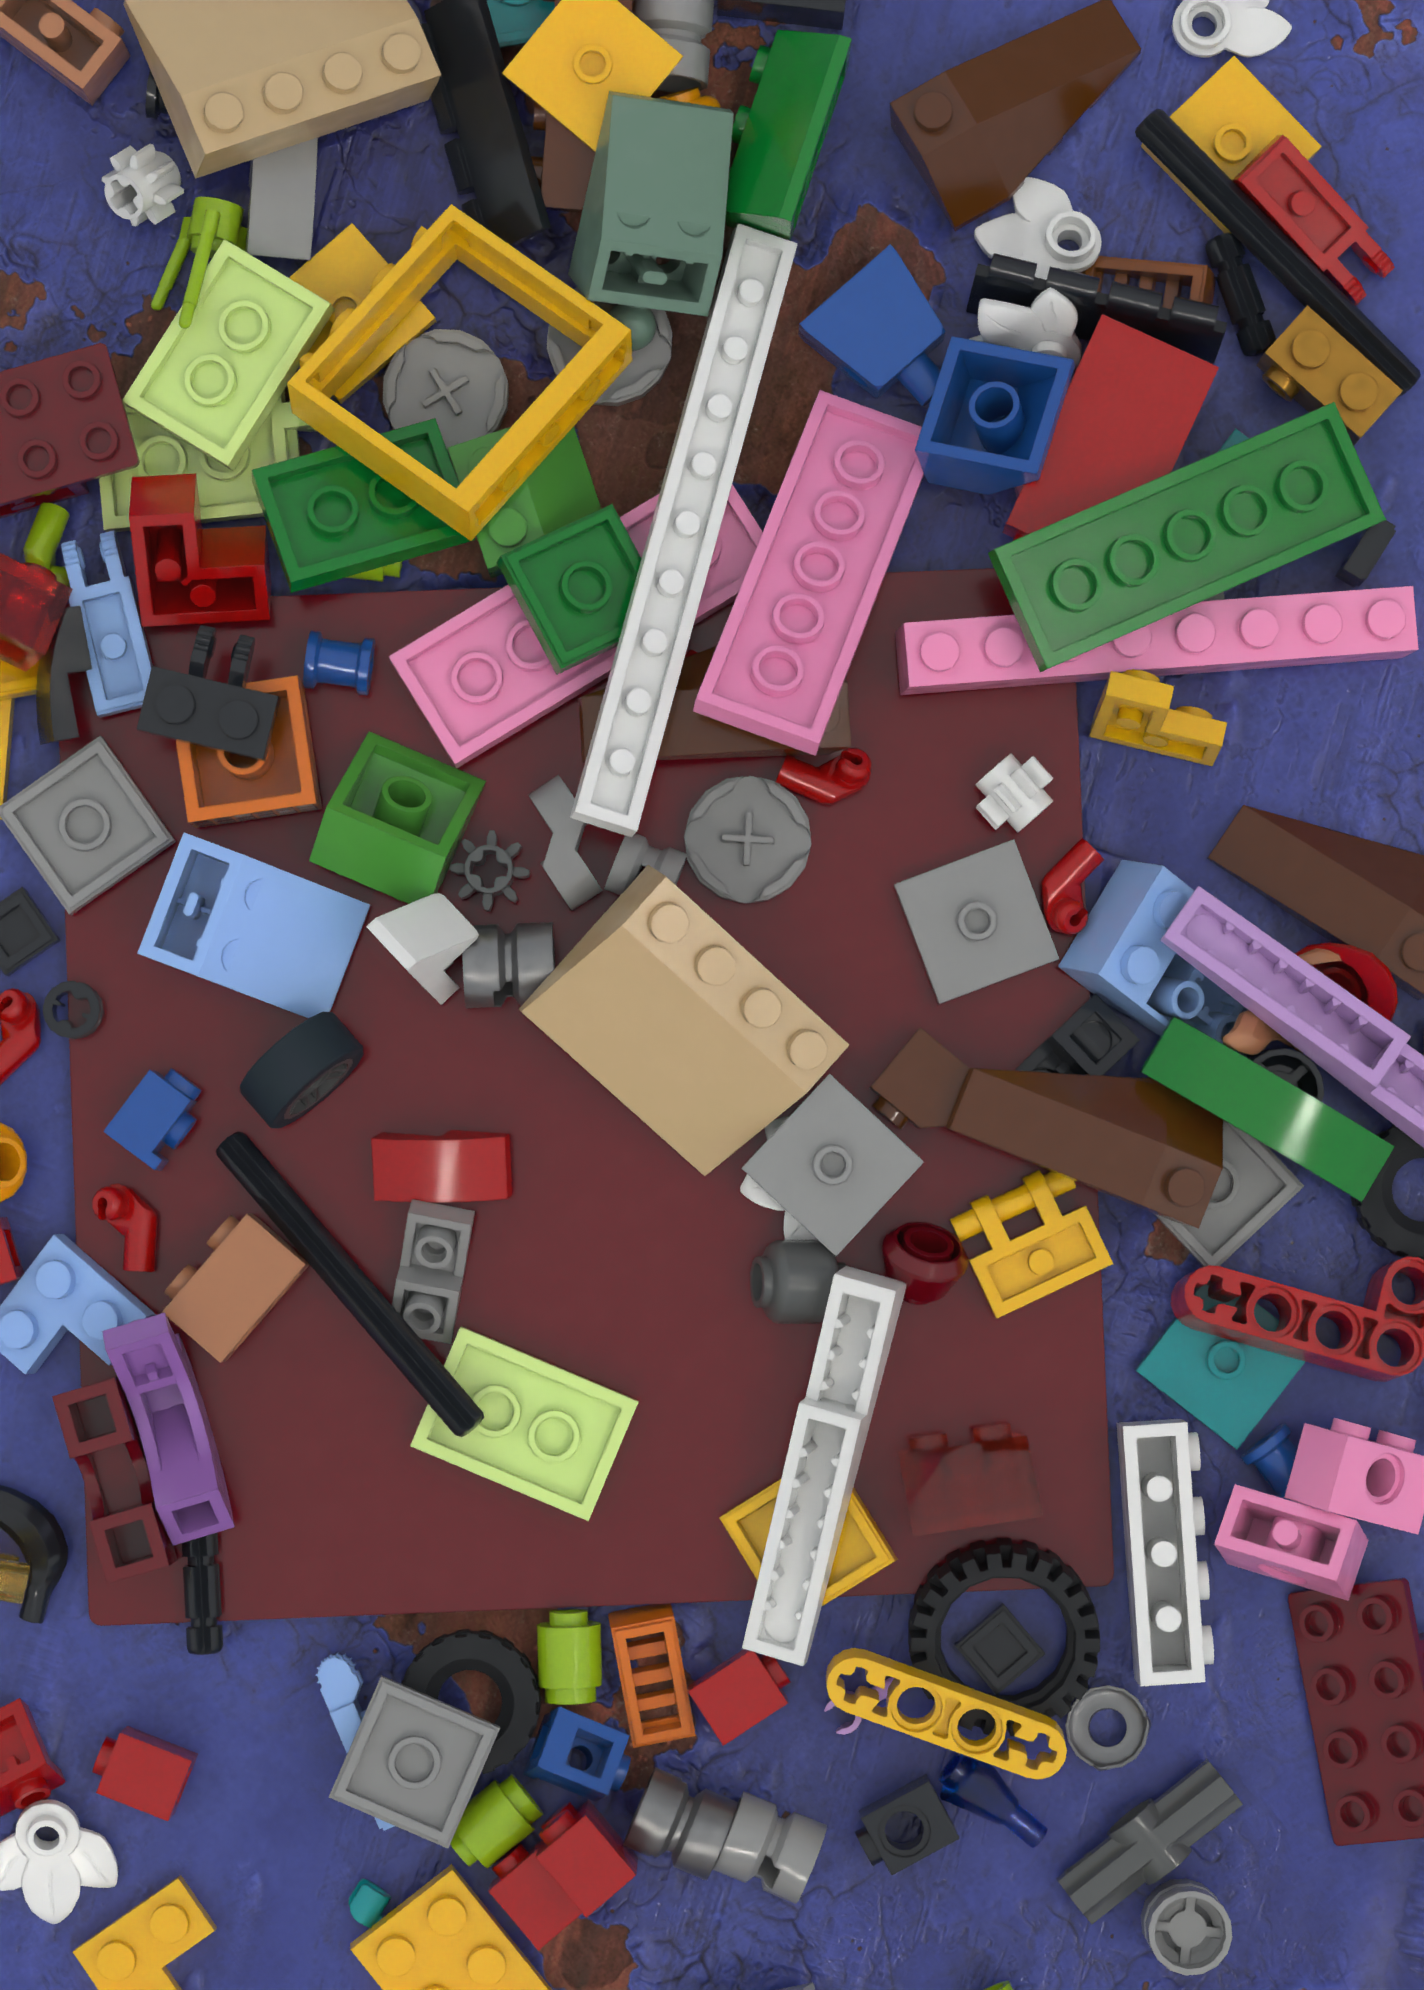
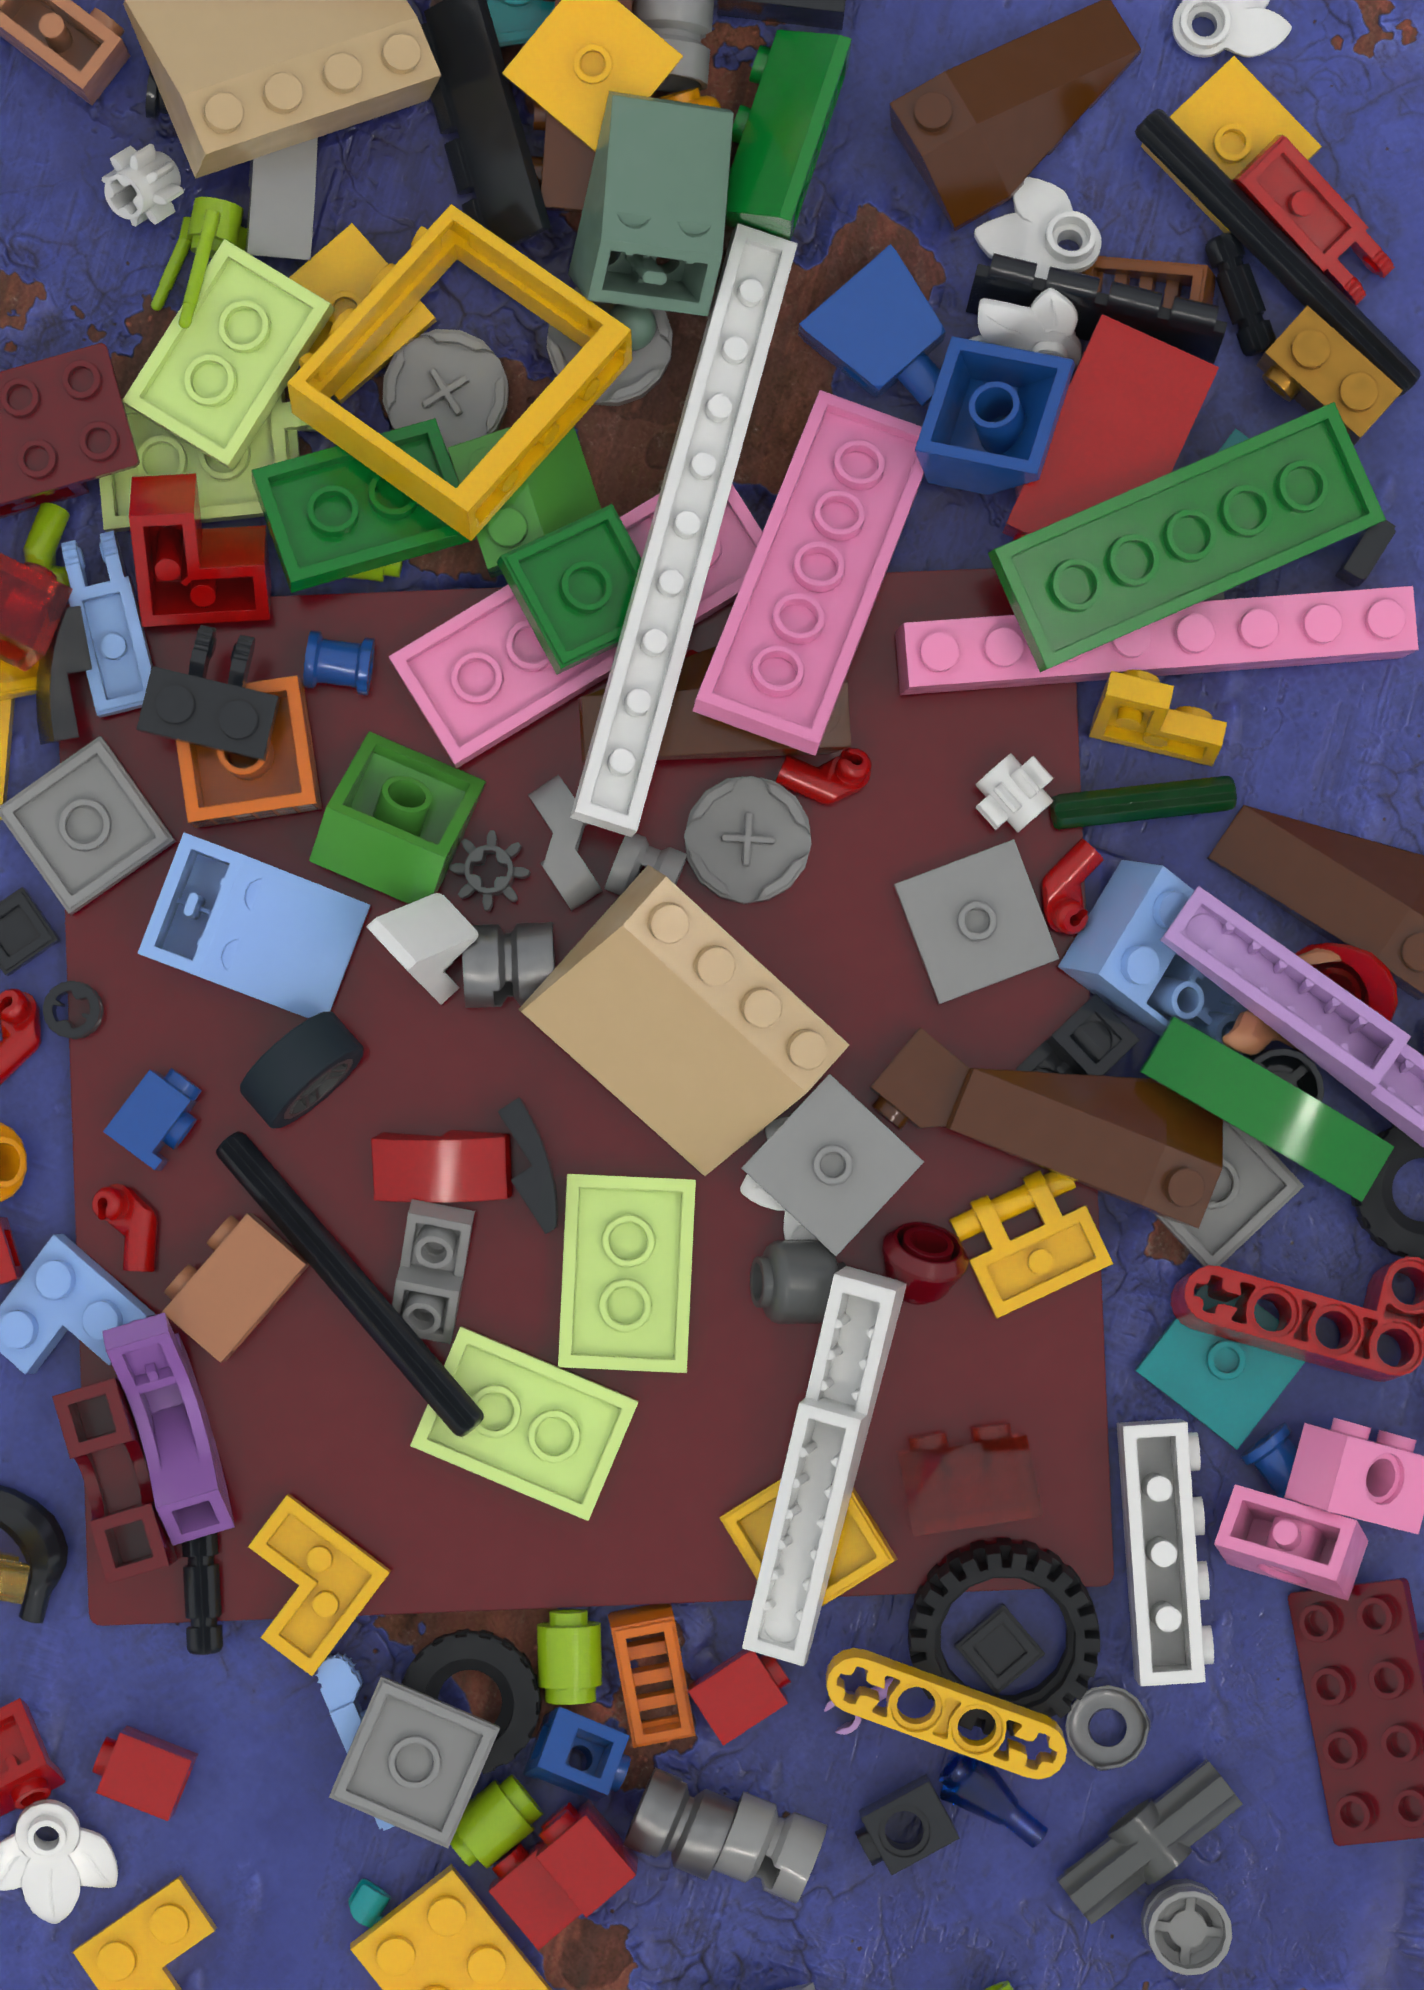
none -> yellow plate [248,1494,391,1676]
none -> black slope [497,1098,559,1234]
none -> yellowish green plate [558,1174,696,1373]
none -> dark green axle [1050,776,1237,829]

